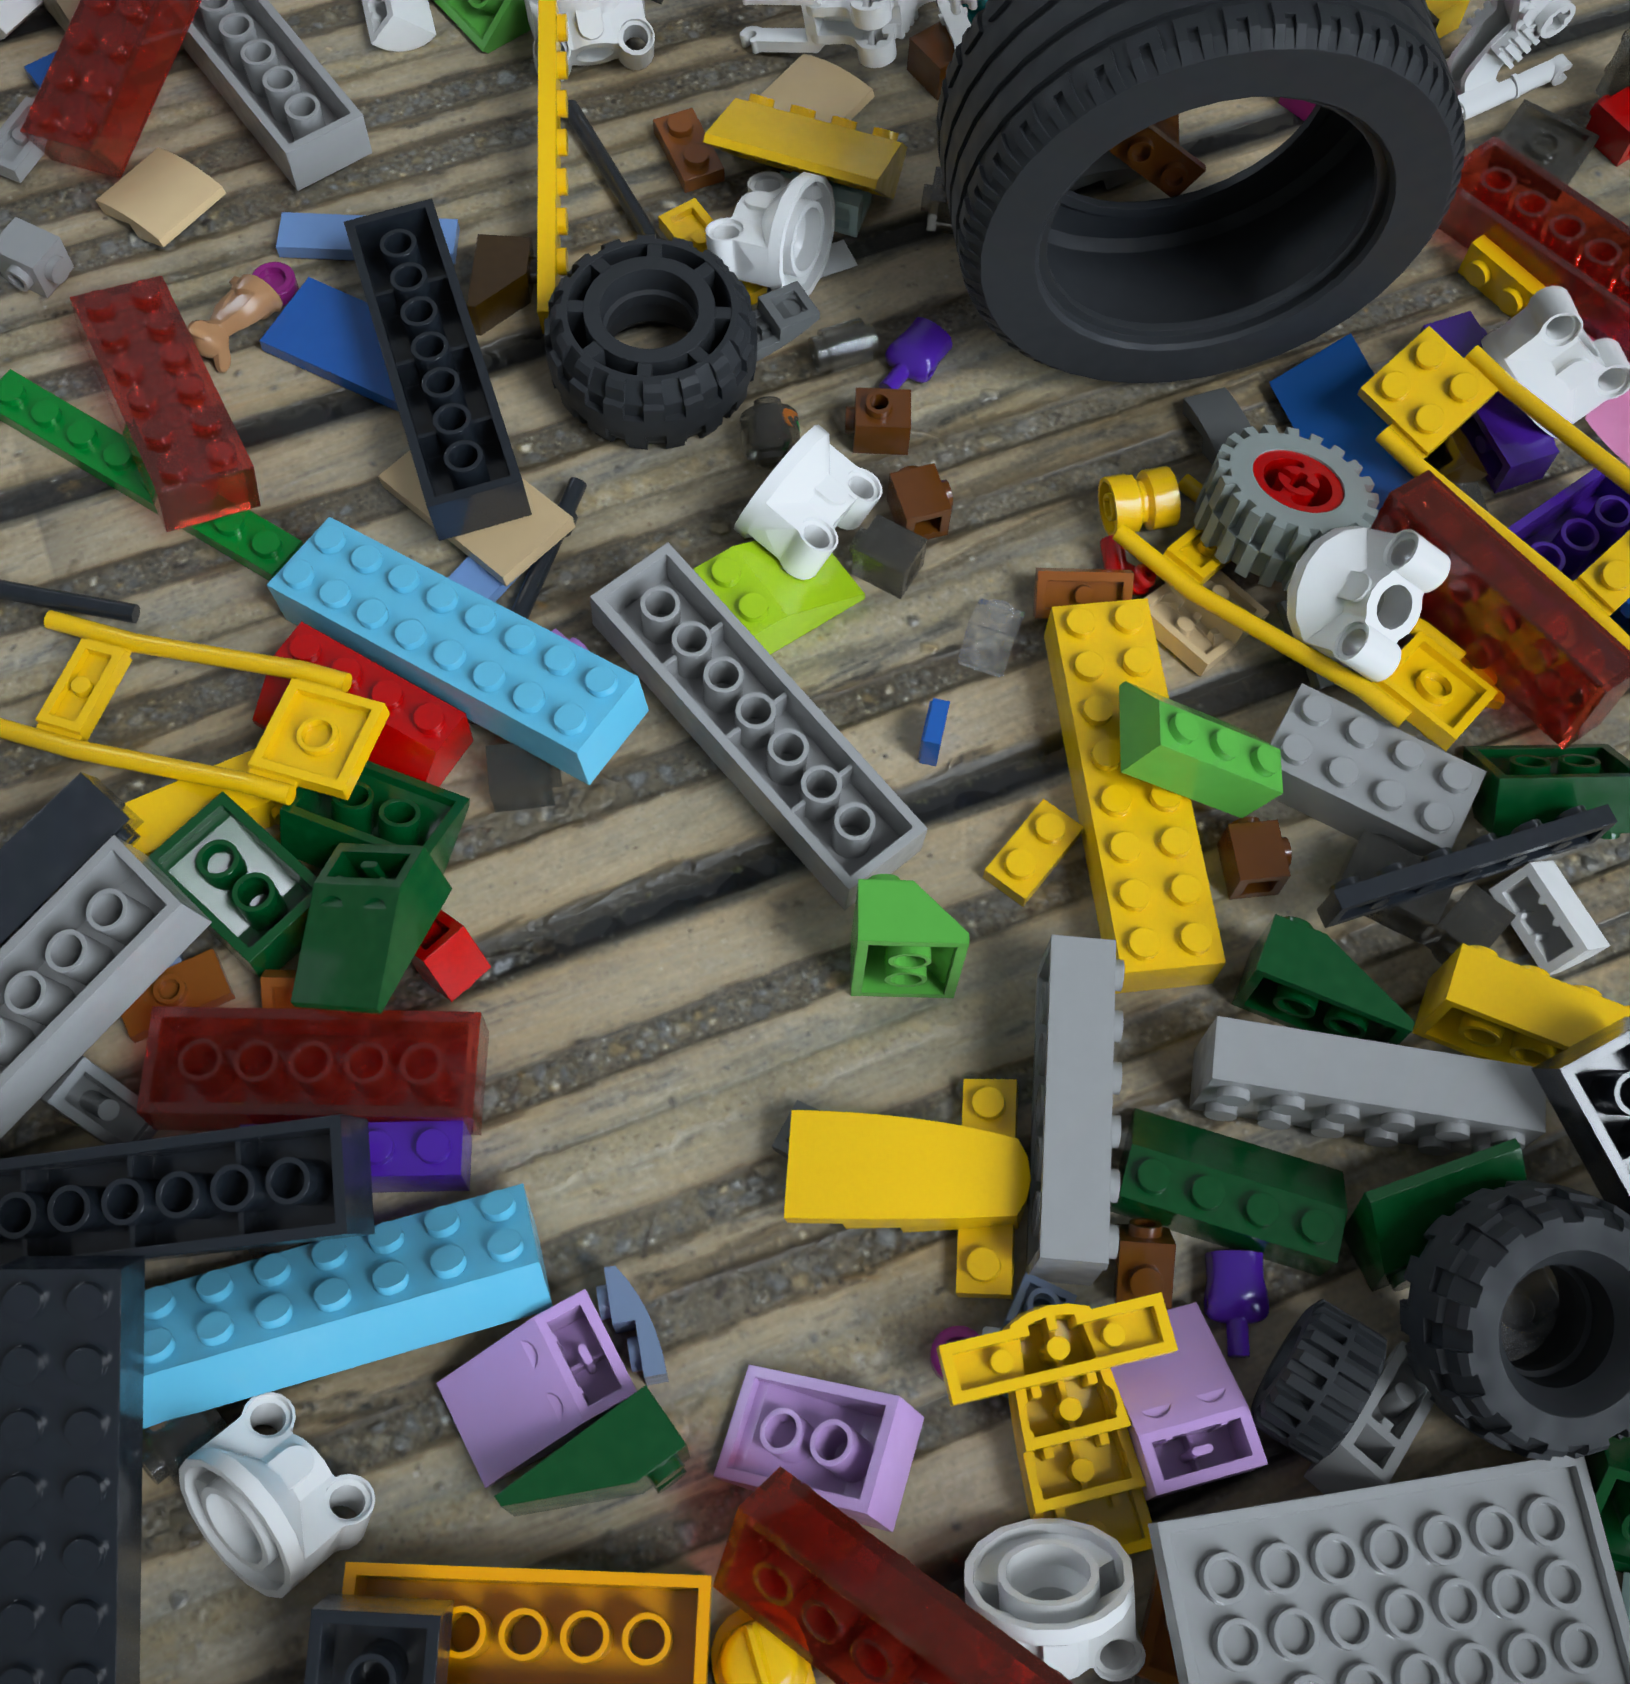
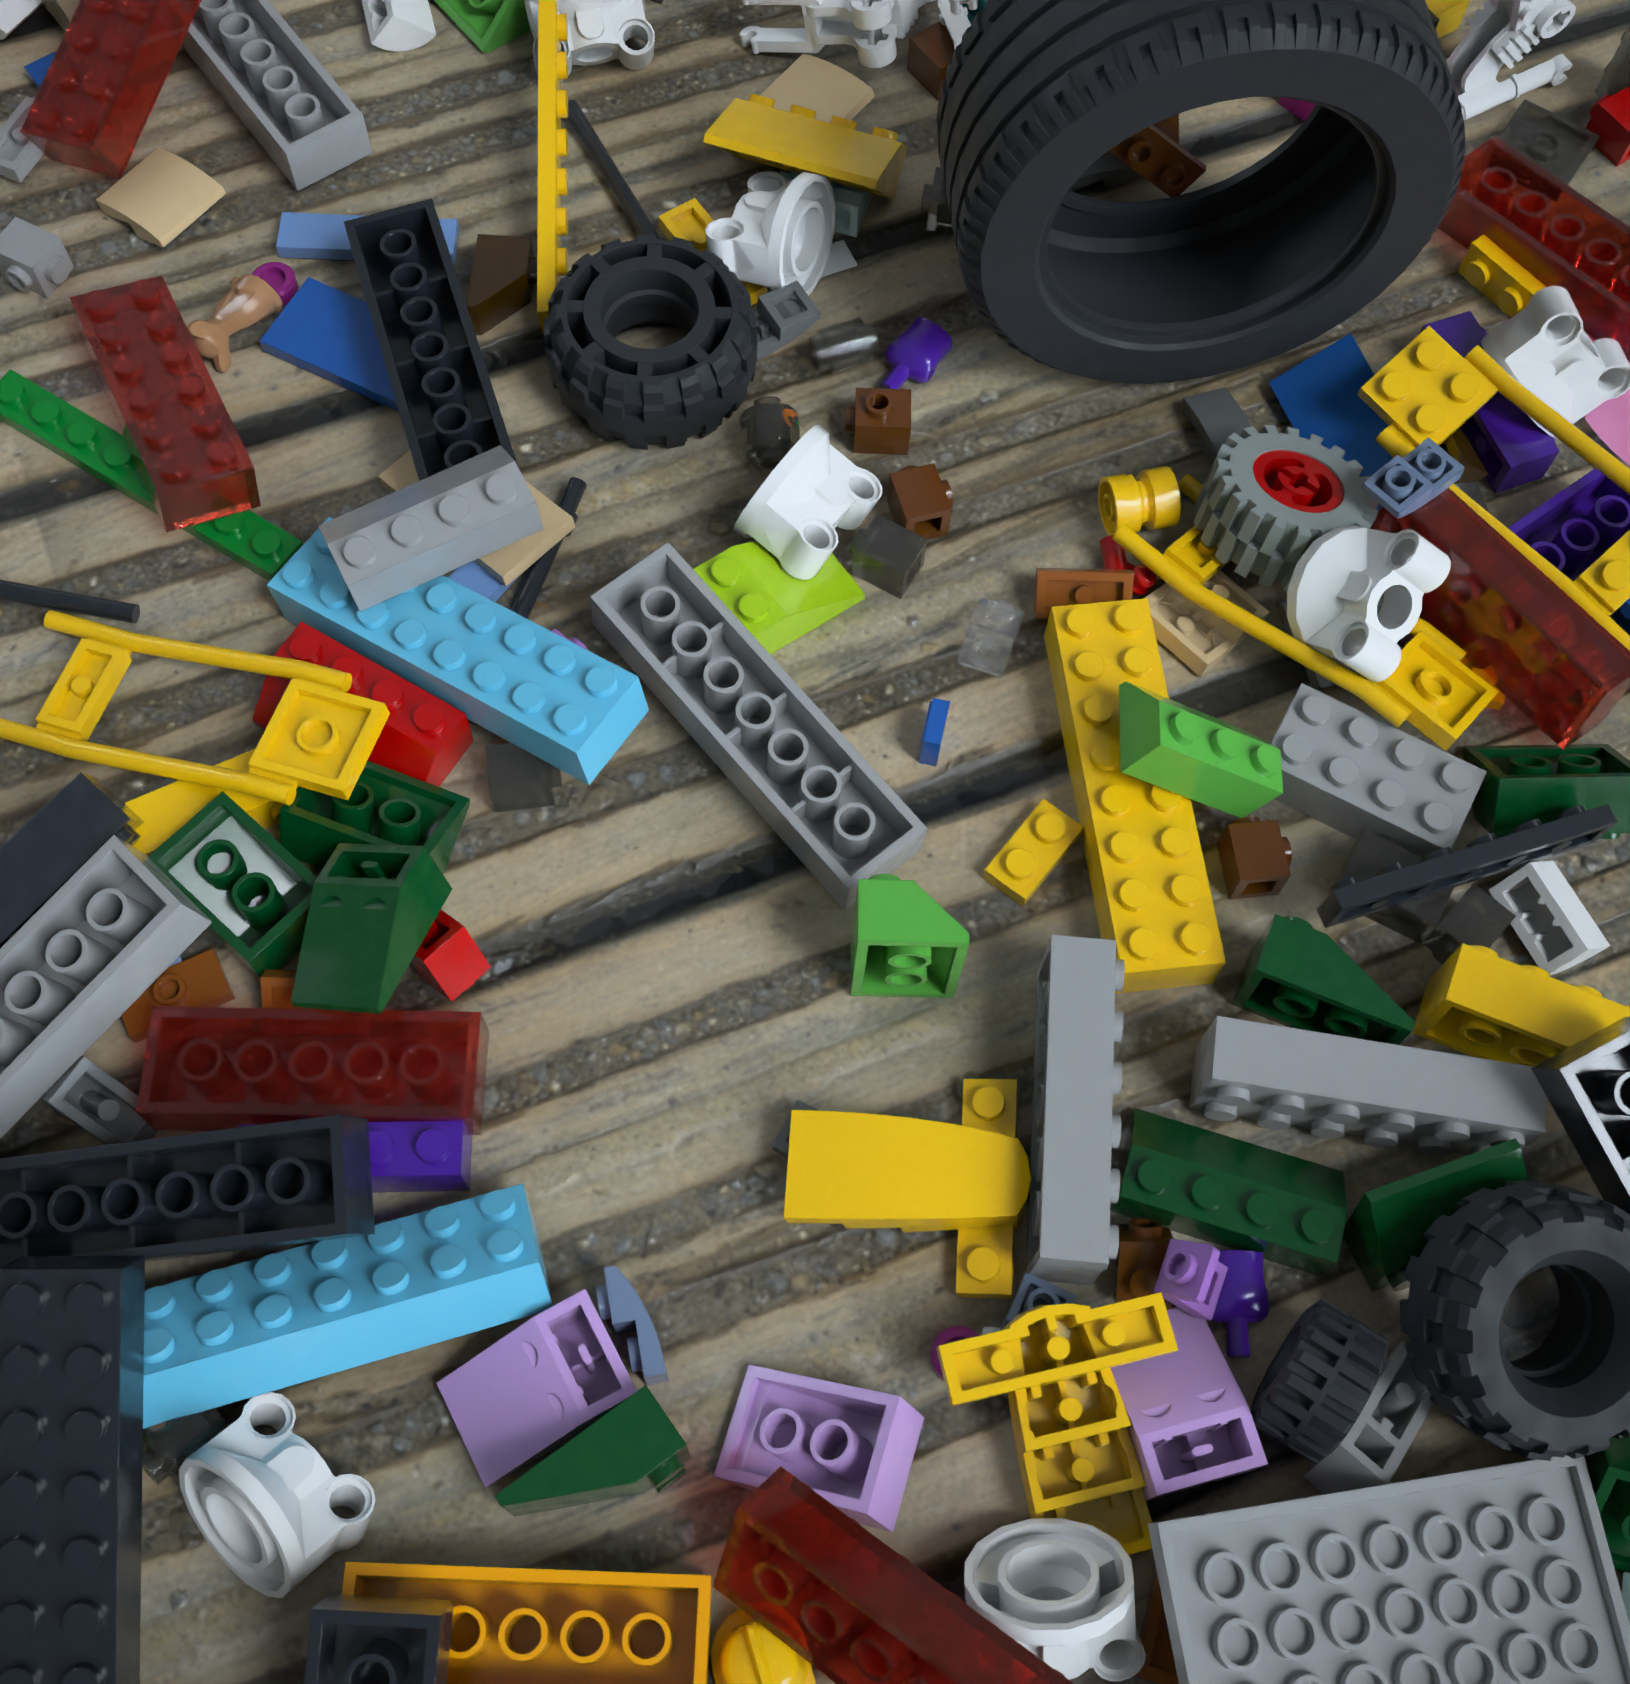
dark orange plate [653,108,725,193] -> none
none -> light grey slope [318,445,543,612]
none -> medium lavender bracket [1153,1239,1228,1320]
none -> sand blue slope [1361,437,1465,519]

